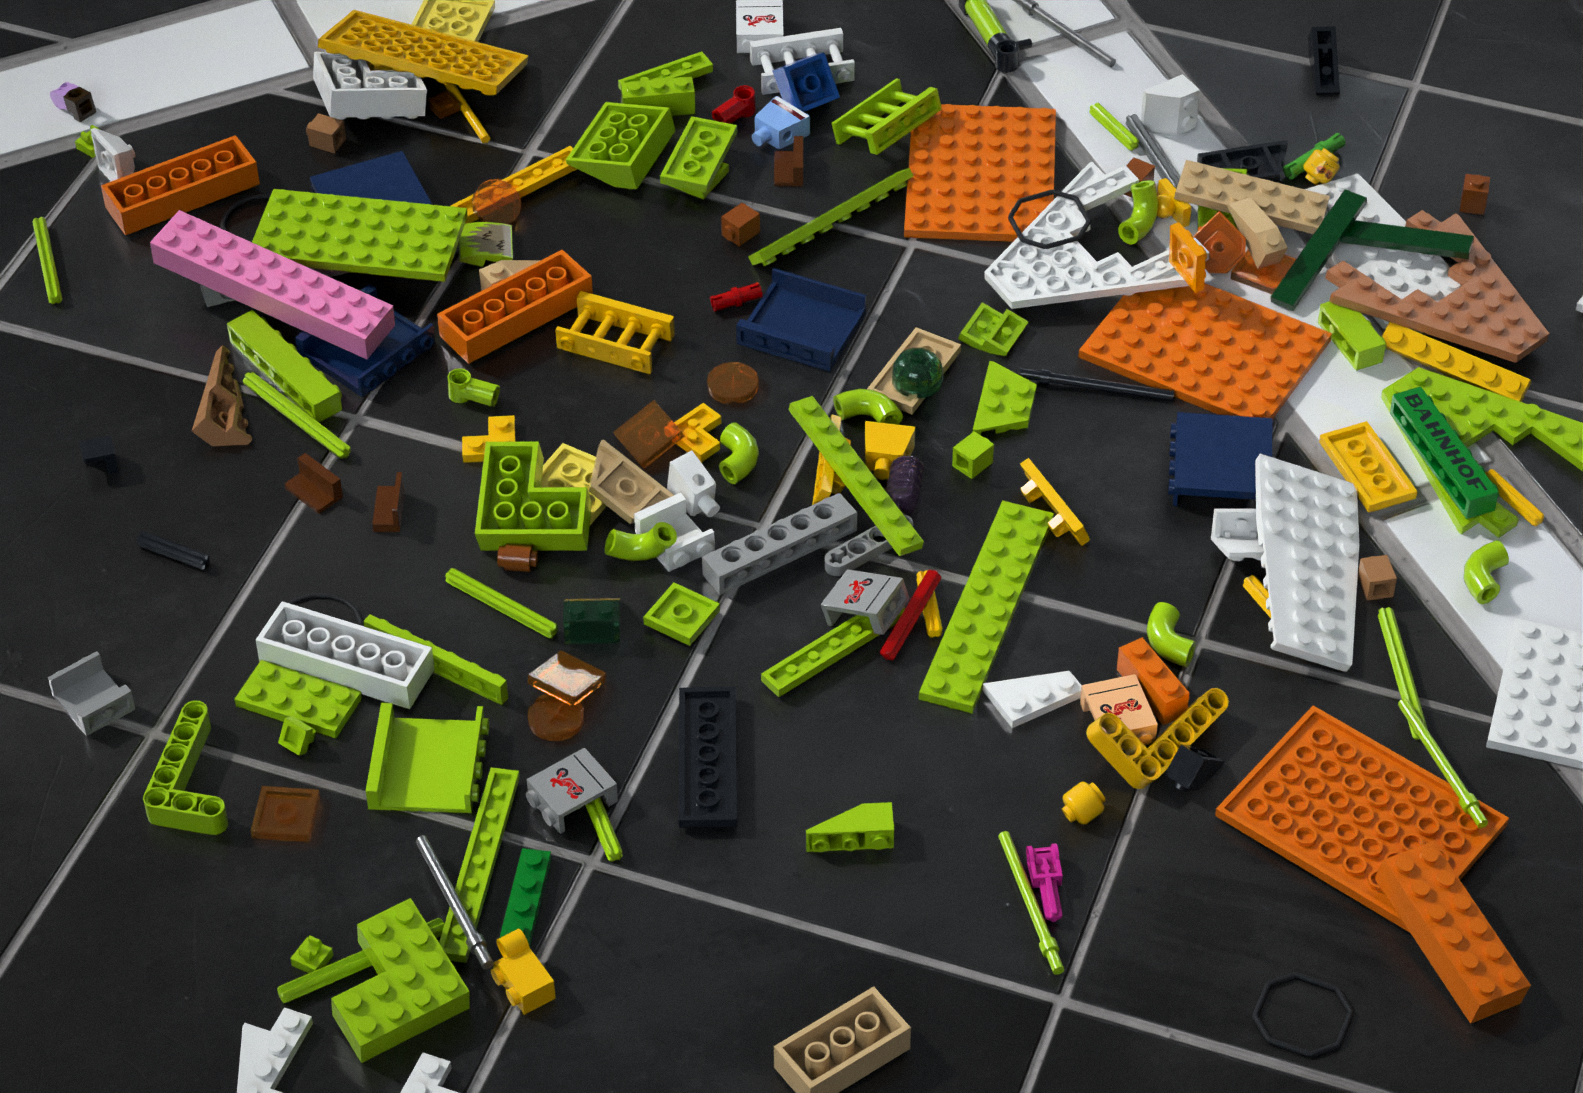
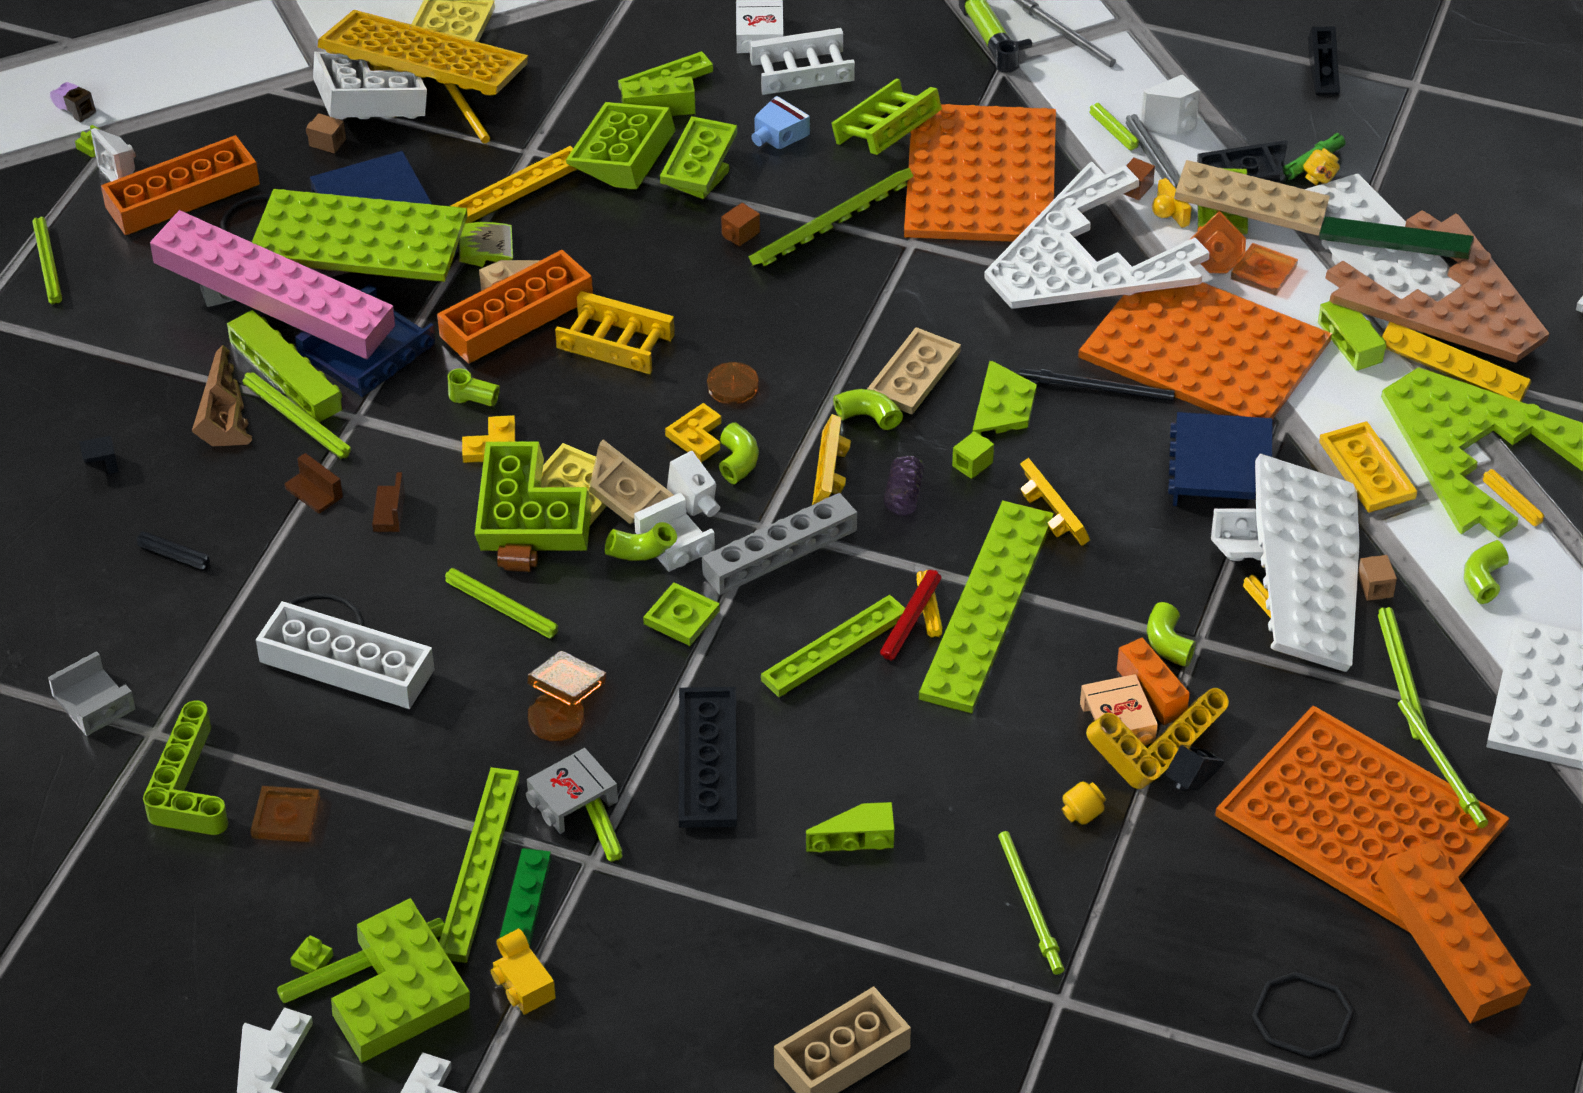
lime plate [235,660,362,738] -> none
lime tile [278,716,316,756] -> none
lime plate [363,614,508,705] -> none
lime panel [366,703,489,813] -> none
flat silver bar [416,835,494,969] -> none
reddish brown plate [427,91,461,119] -> none
clear orange tile [472,179,521,225] -> none
clear green slope [563,598,621,644] -> none
clear orange tile [613,400,685,469] -> none
red pin [710,282,763,312] -> none
red piece [712,85,756,124] -> none
dark blue panel [736,268,866,372] -> none
blue brick [772,52,840,112] -> none
reddish brown panel [774,136,803,186] -> none
lime plate [789,396,924,556] -> none
light grey panel [821,569,910,635] -> none
light grey beam [825,514,913,576] -> none
yellow torso [865,421,915,480] -> none
clear green cylinder [892,348,943,398] -> none
lime slope [958,302,1028,356] -> none
white wing [983,671,1082,728] -> none
black piece [1008,190,1091,249] -> none
dark pink connector [1026,843,1063,922] -> none
lime cylinder [1118,180,1158,245] -> none
light orange plate [1169,222,1207,293] -> none
tan slope [1227,197,1288,269] -> none
dark green tile [1270,189,1367,311] -> none
green brick [1390,387,1499,519] -> none
dark orange brick [1459,174,1490,215] -> none

